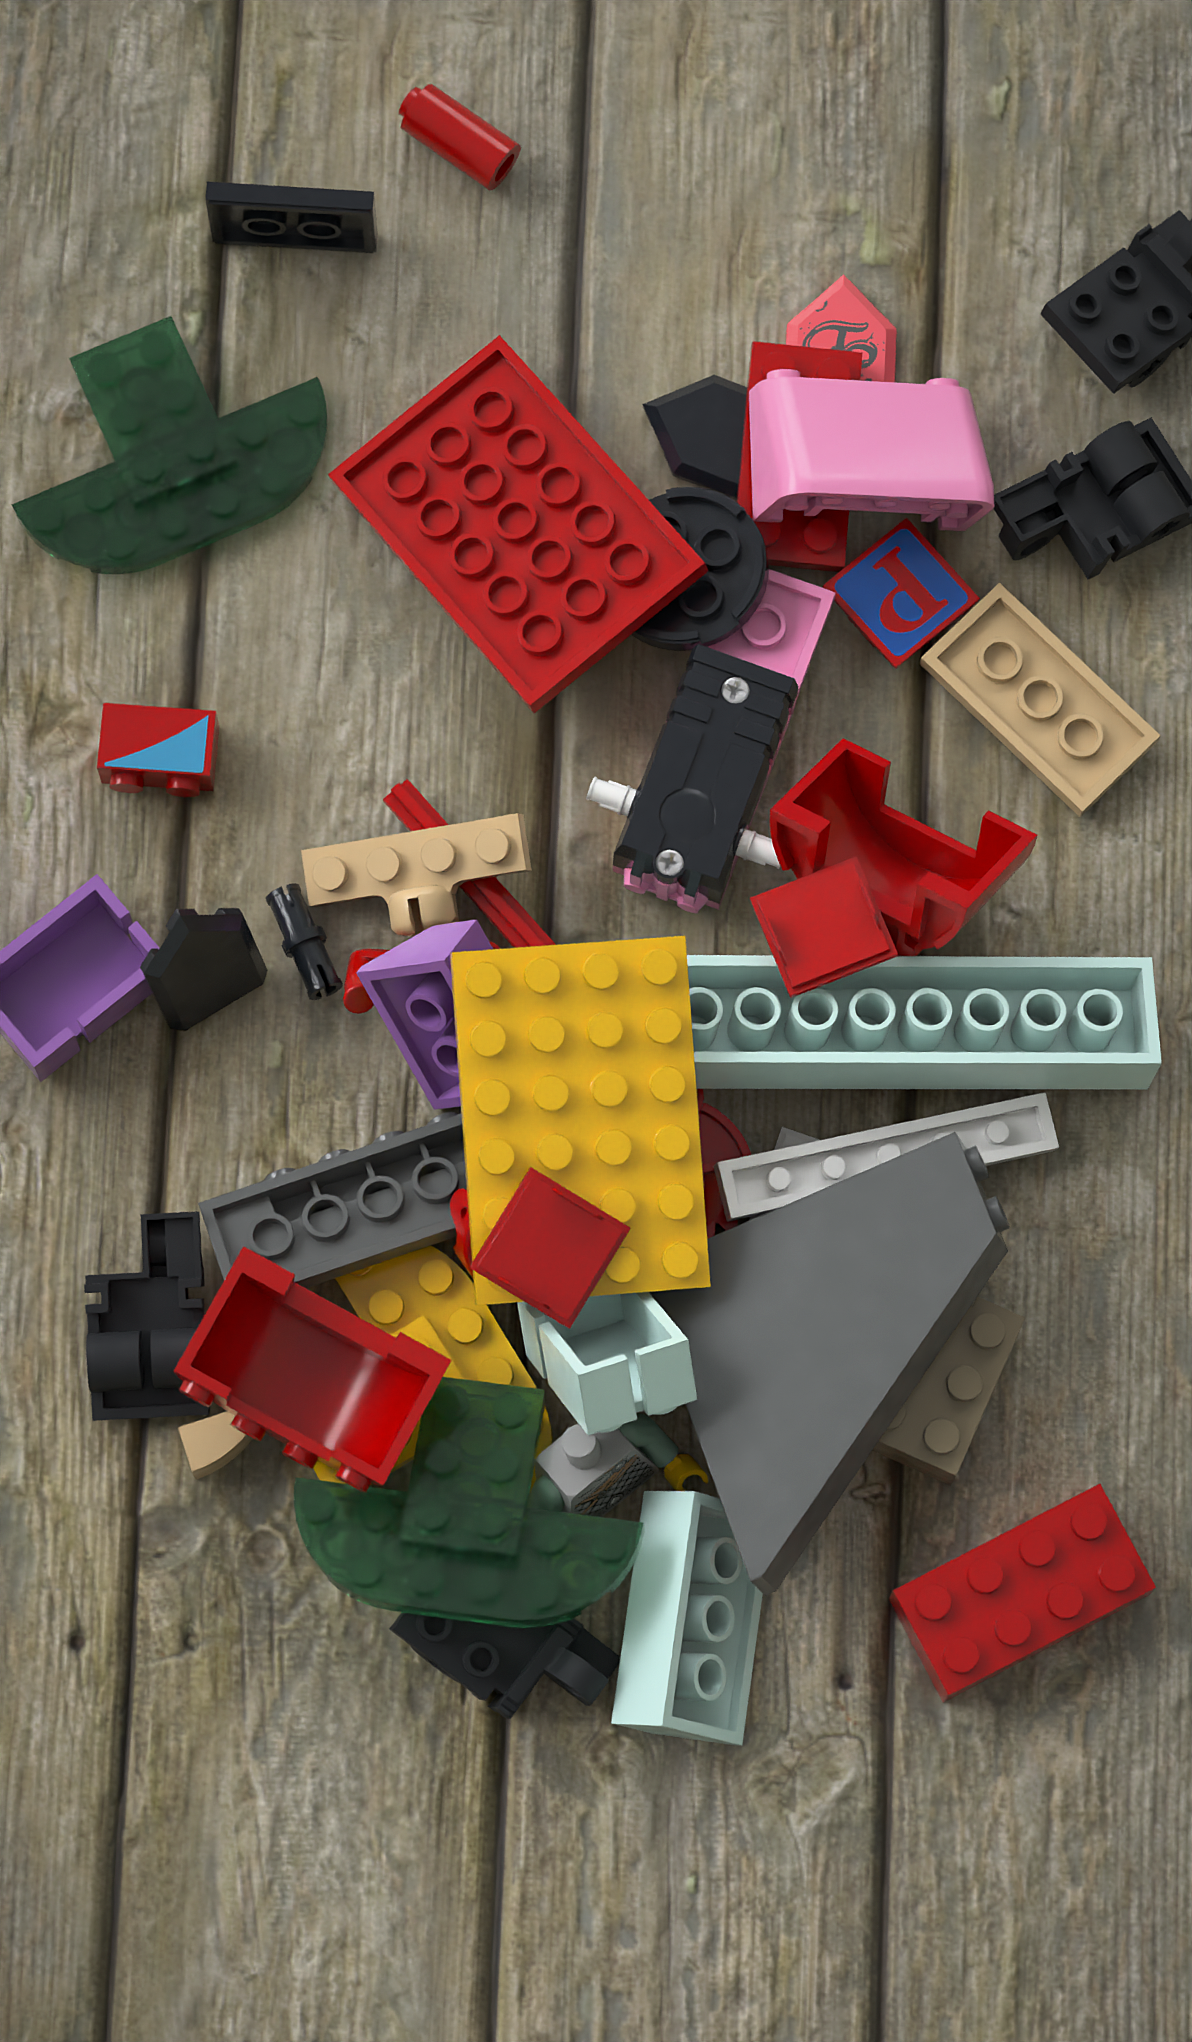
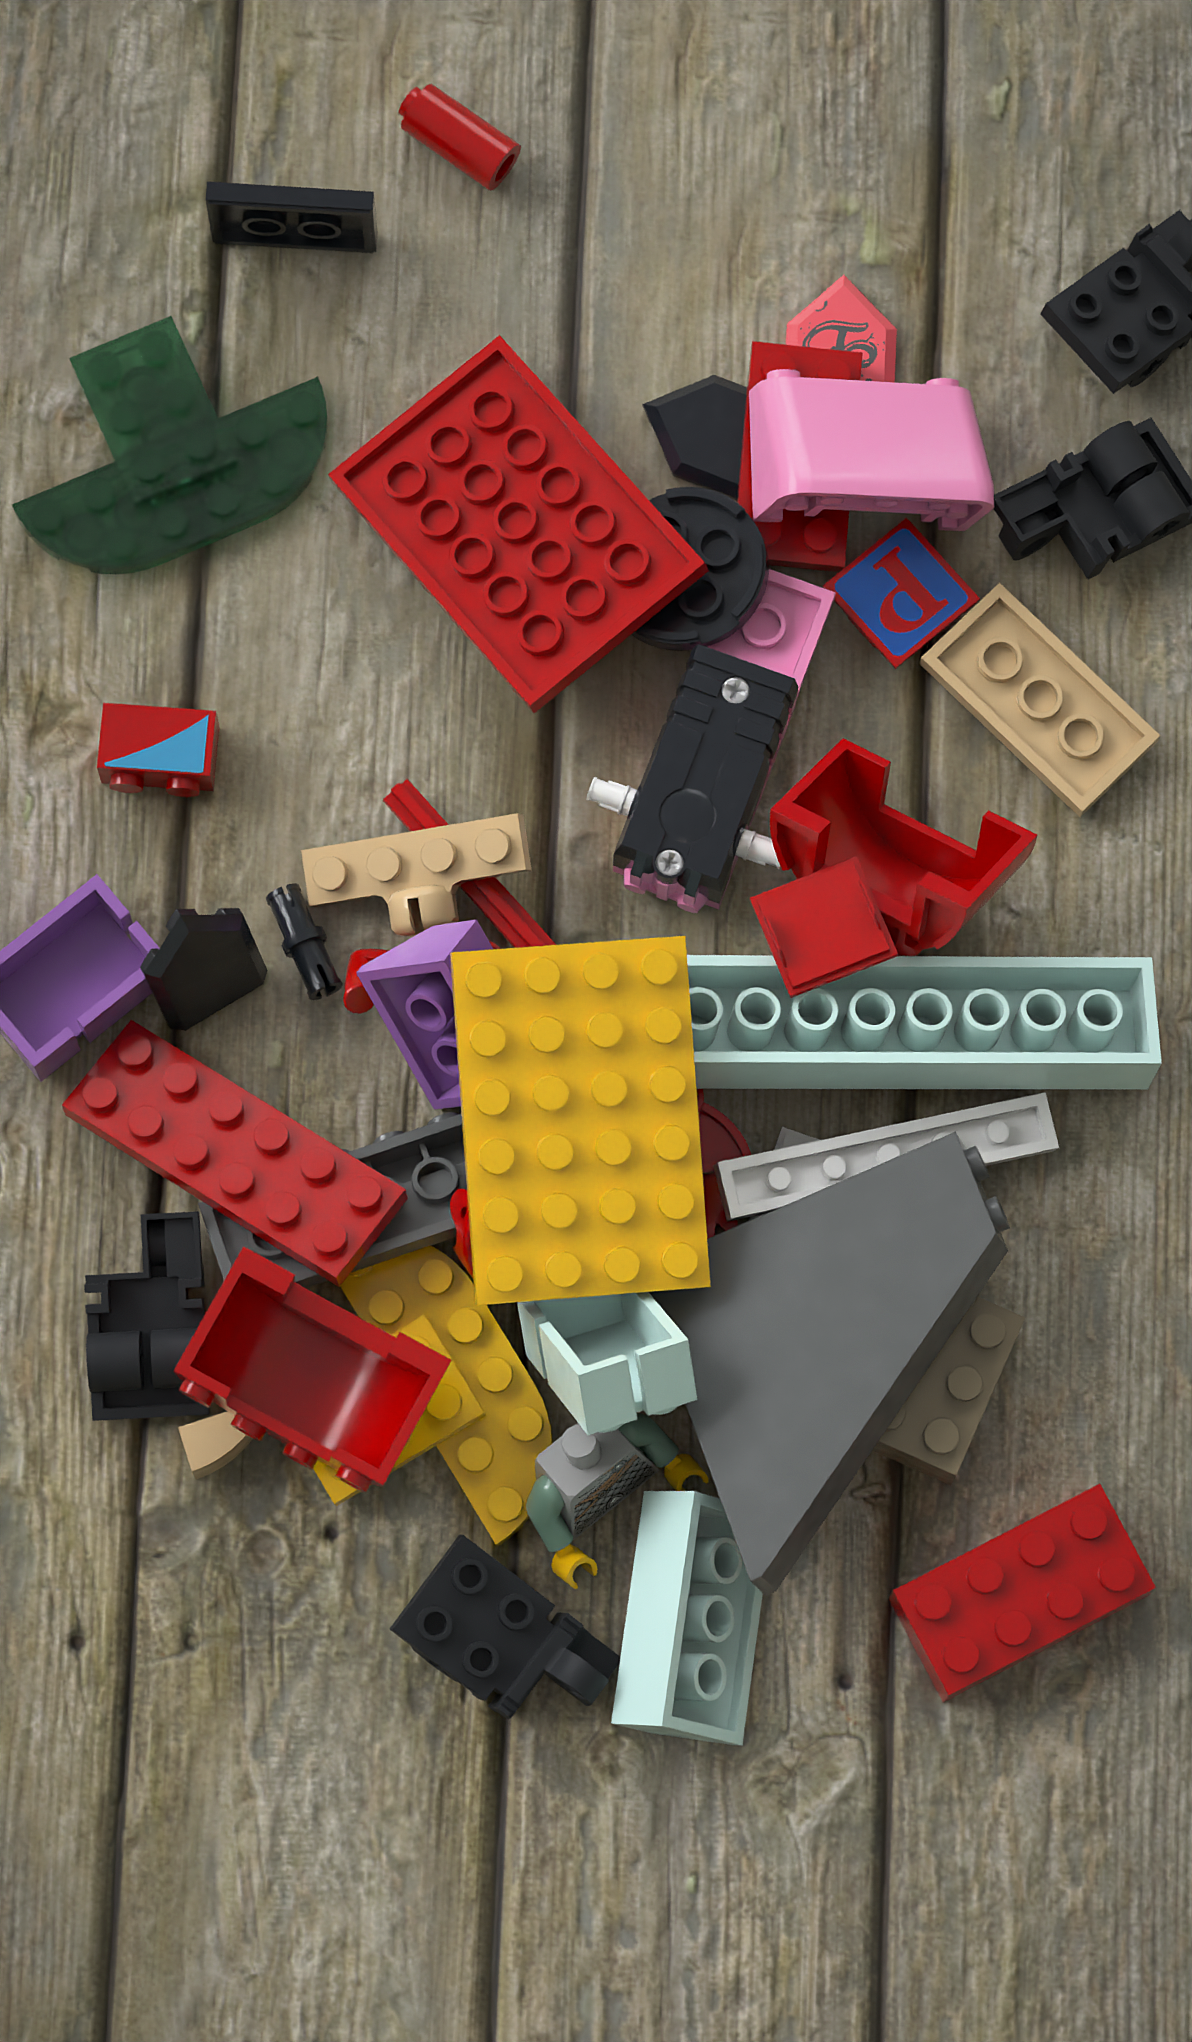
clear green plate [294,1377,645,1628] -> none
red piece [469,1167,631,1329] -> none
none -> red plate [62,1020,408,1287]

